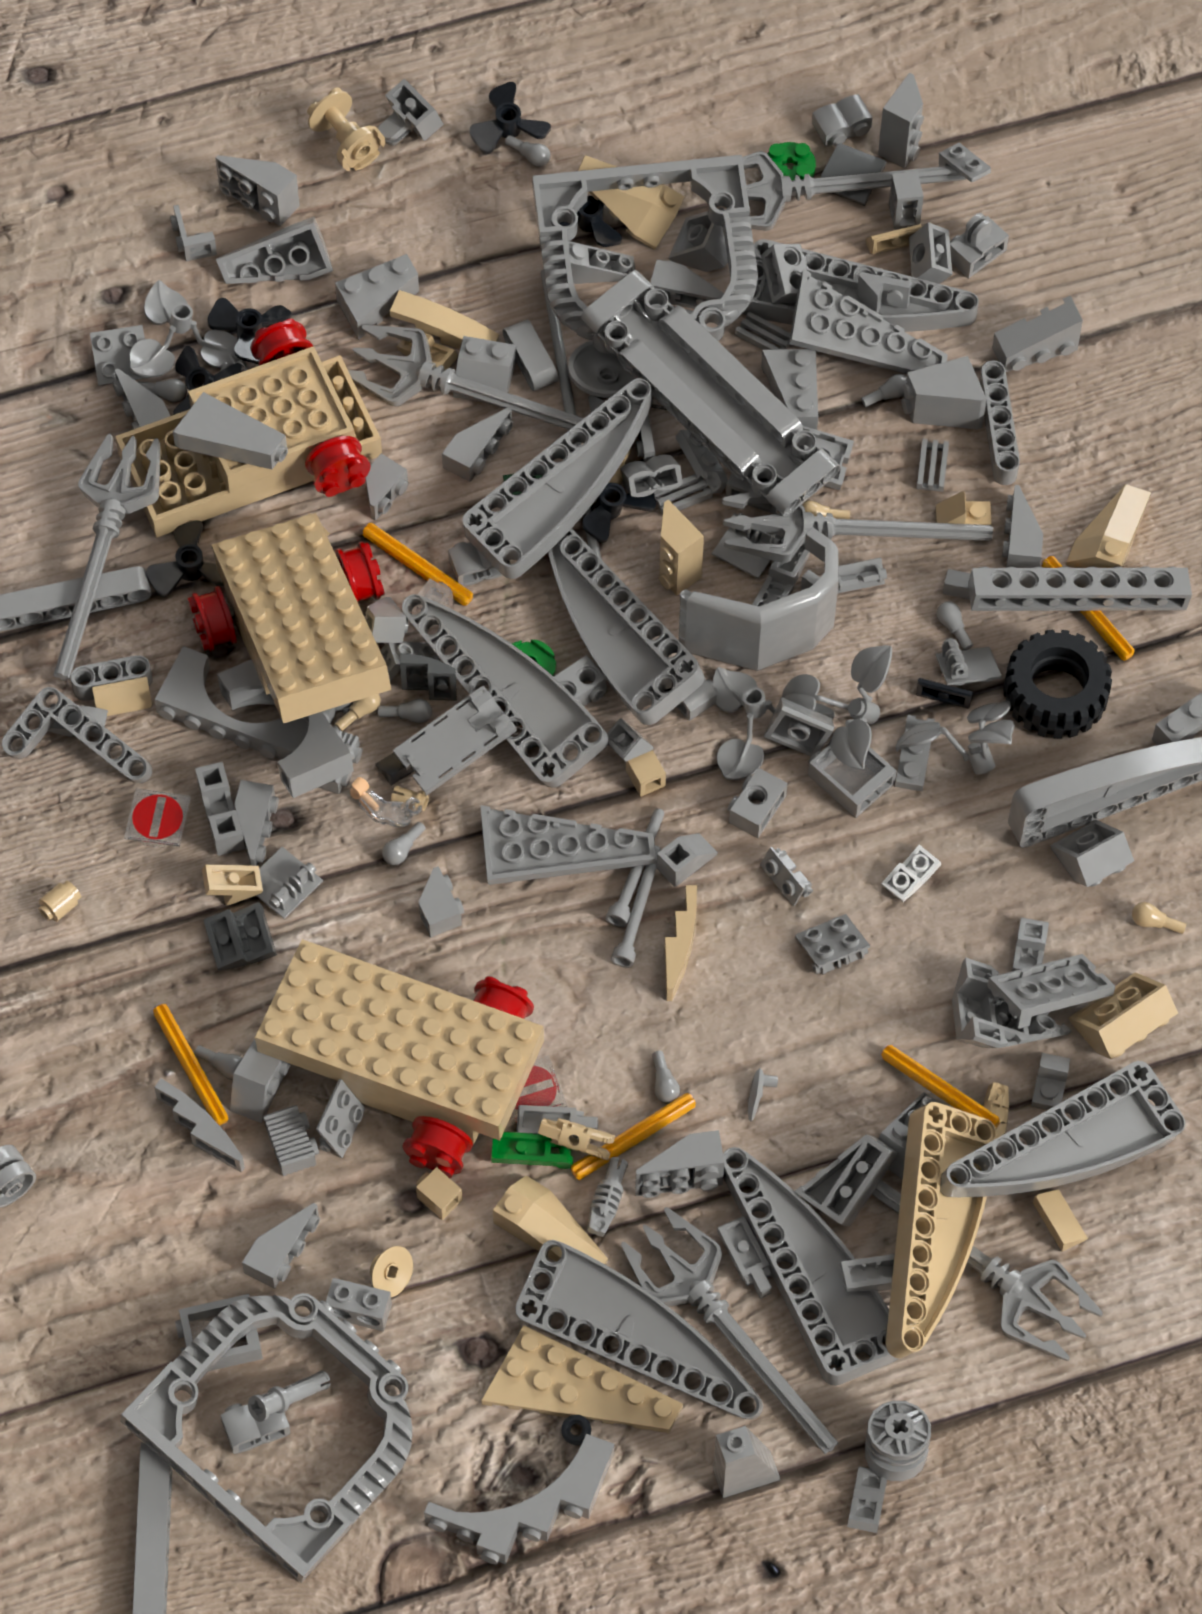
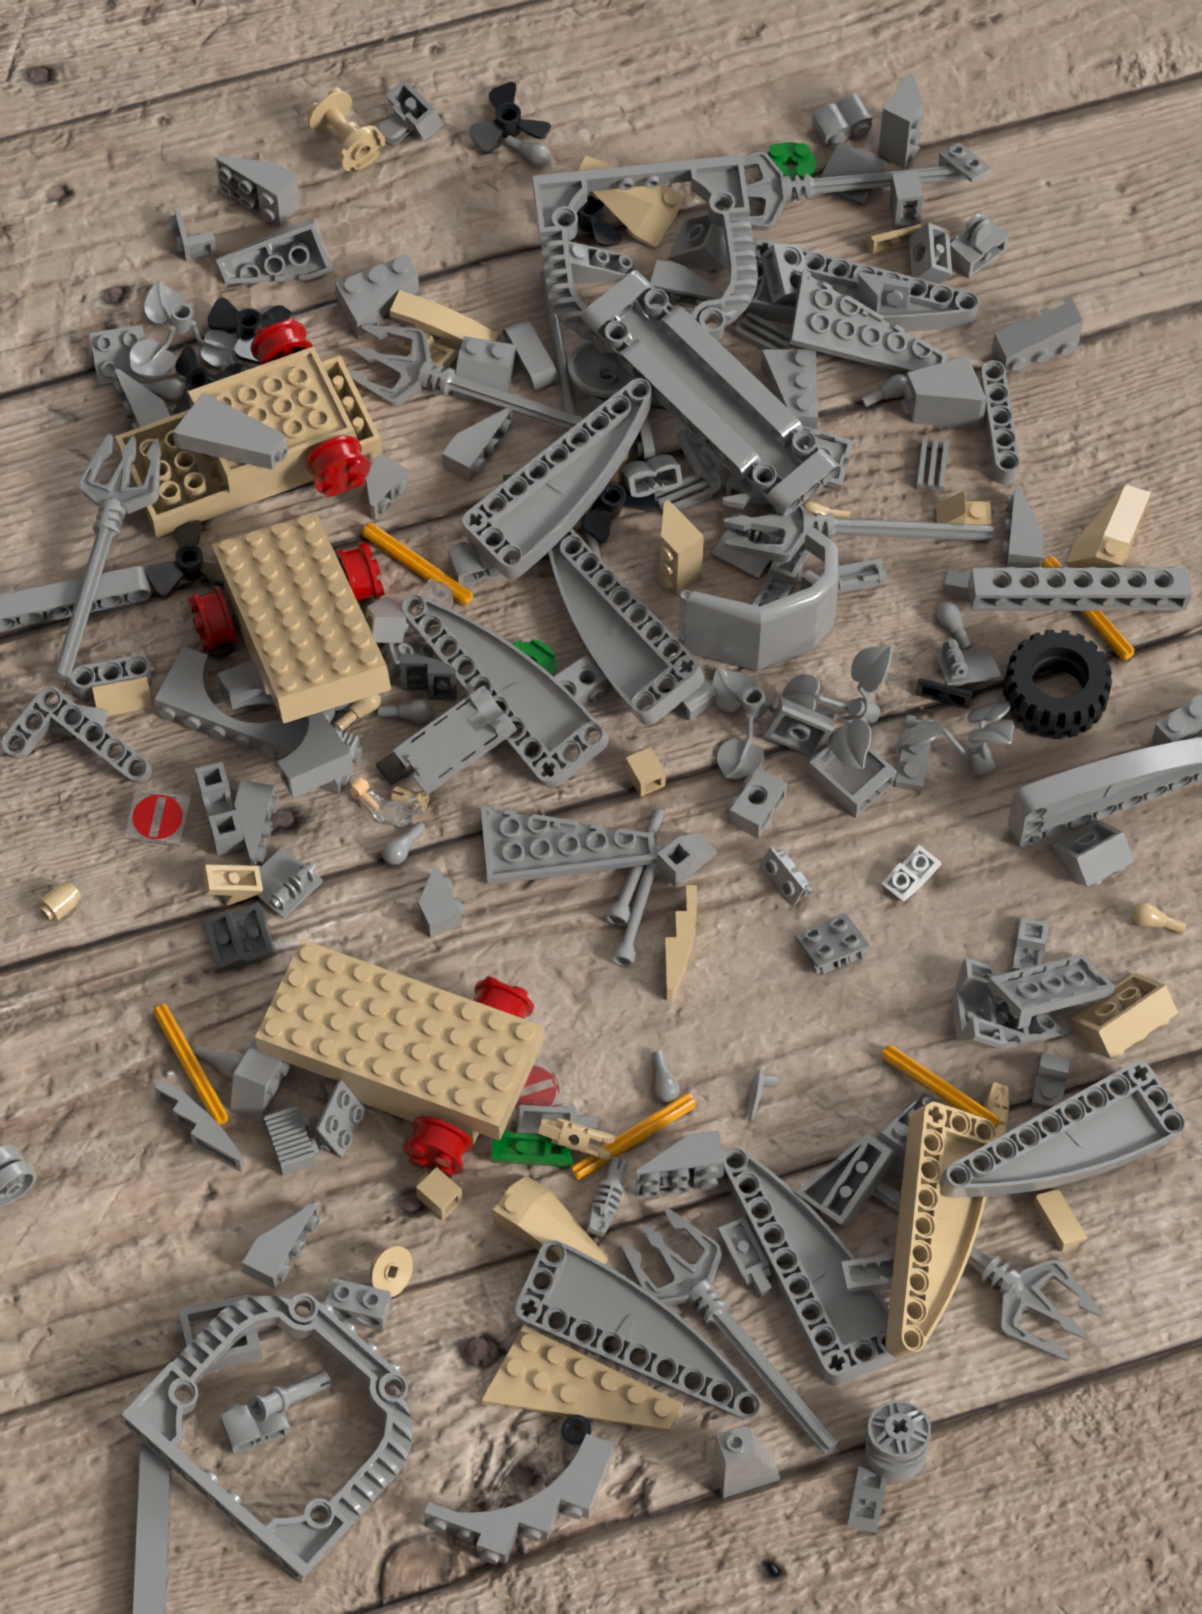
light grey slope [607,718,654,761] -> none

